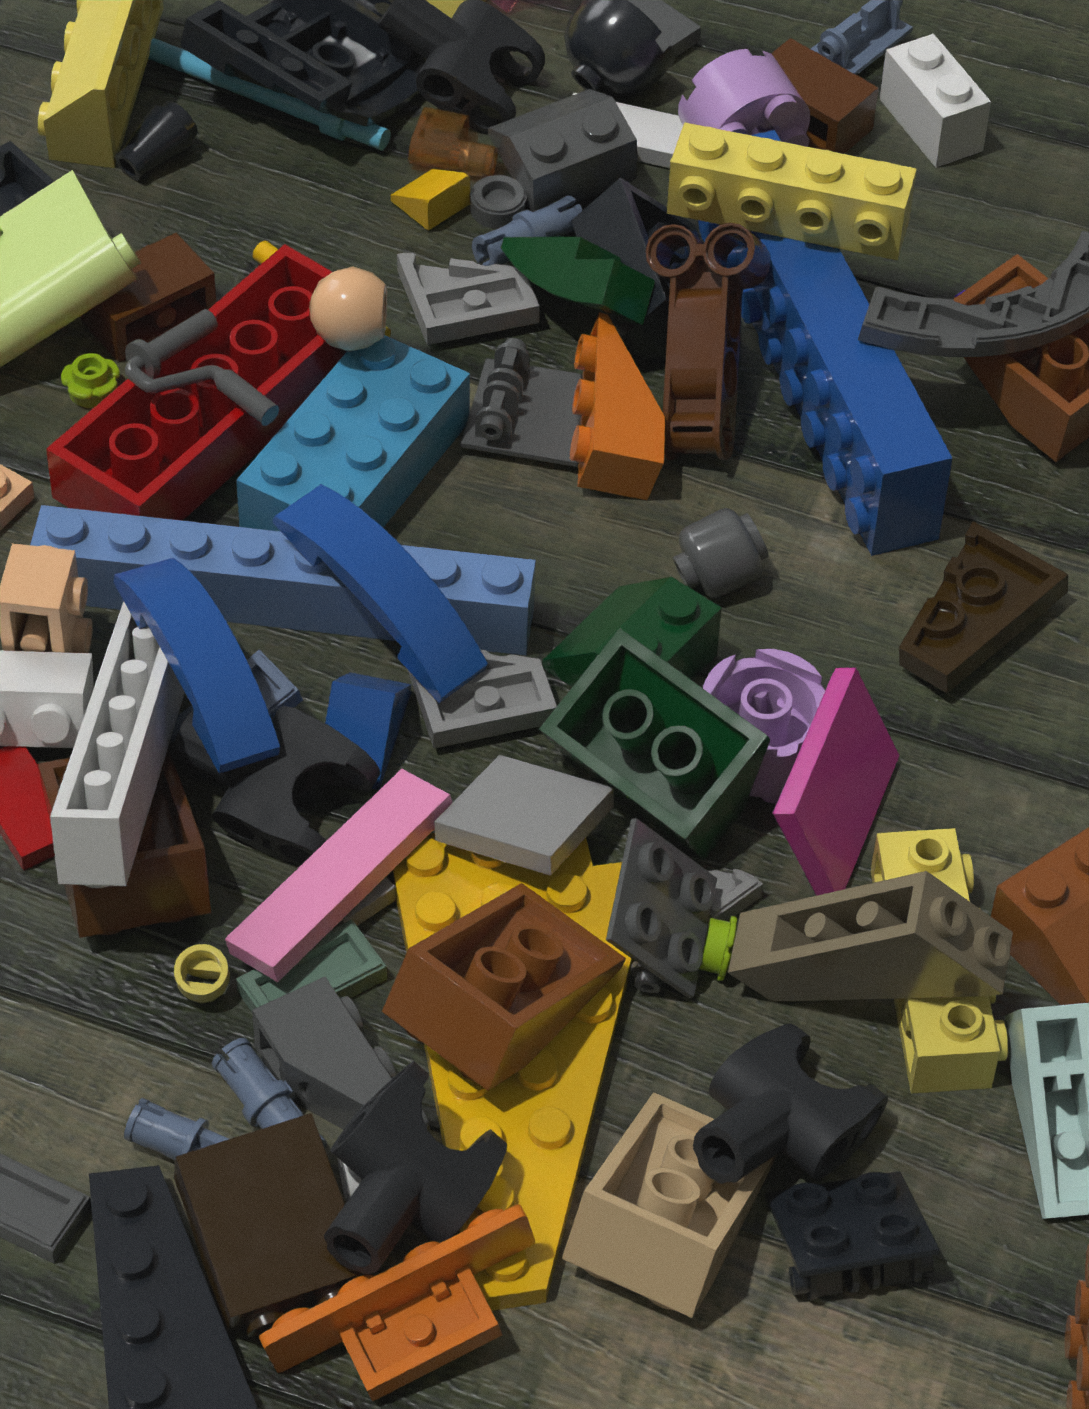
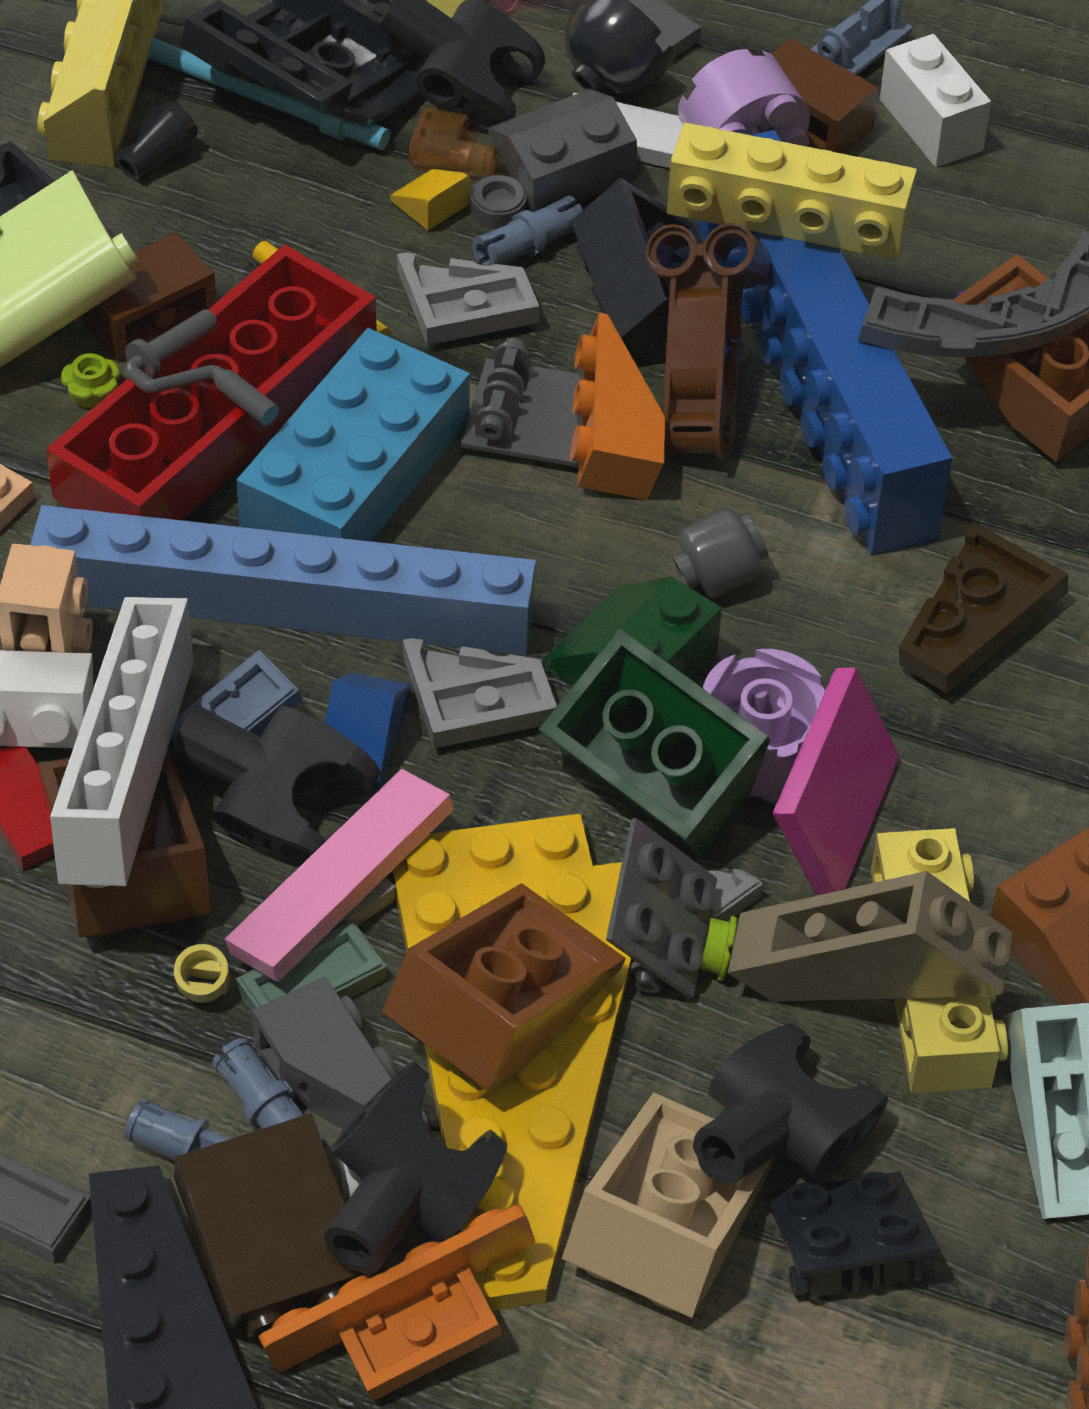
blue slope [114,558,280,773] -> none
blue slope [272,484,488,704] -> none
light nougat piece [309,266,387,352] -> none
light grey tile [434,755,614,876] -> none
dark green slope [501,237,655,325] -> none

